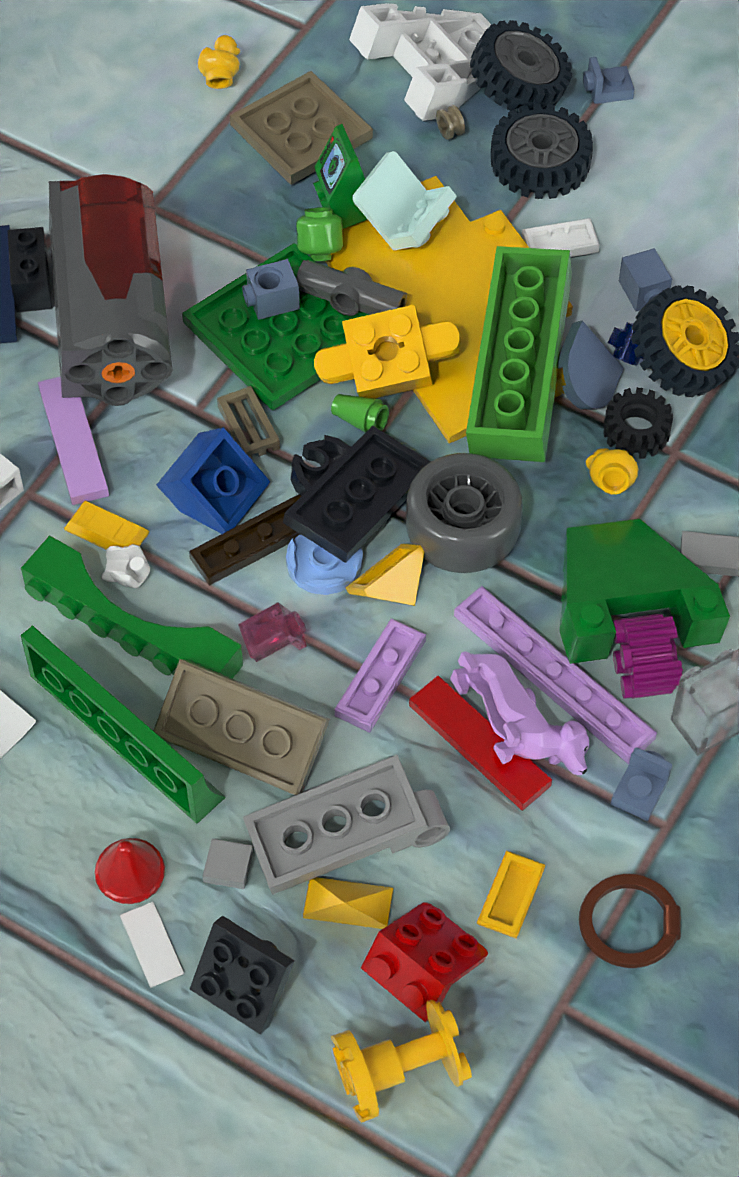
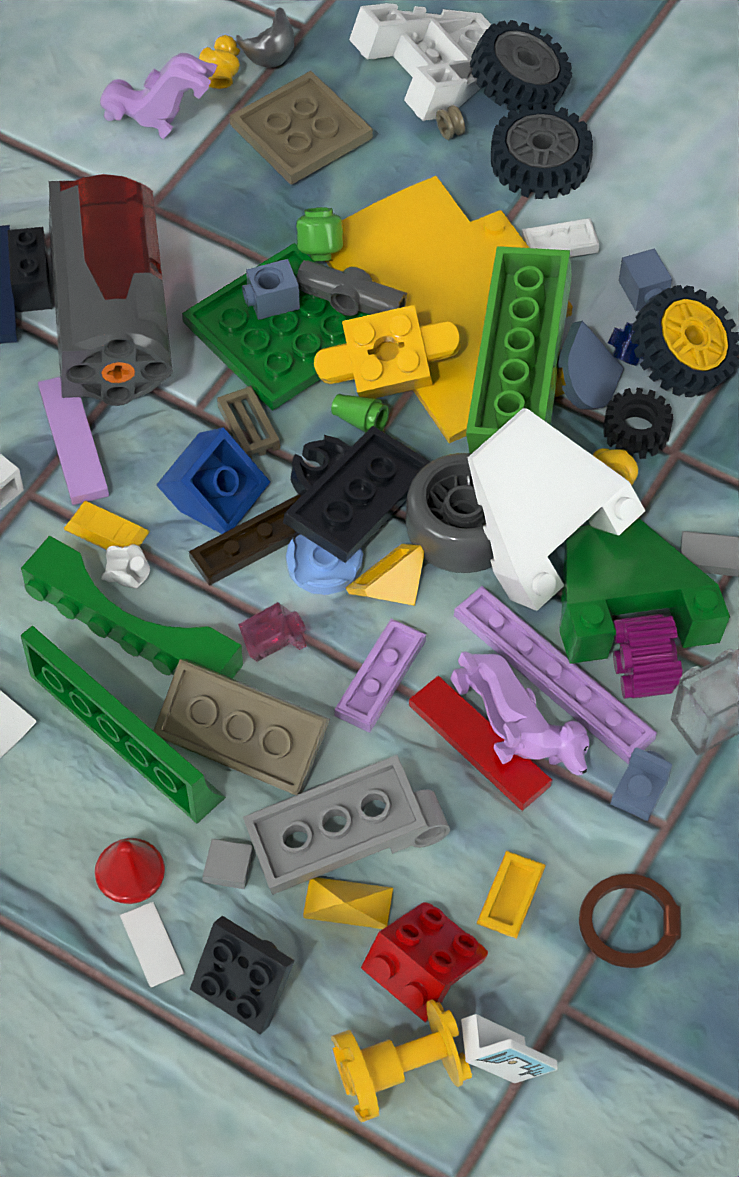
green slope [313,124,367,229] -> none
light aqua bracket [353,151,457,250] -> none
sand blue bracket [583,57,635,104] -> none
none -> lavender animal [100,52,217,140]
none -> flat silver hair [236,7,294,68]
none -> white panel [461,1014,558,1083]
none -> white wedge [467,408,645,611]

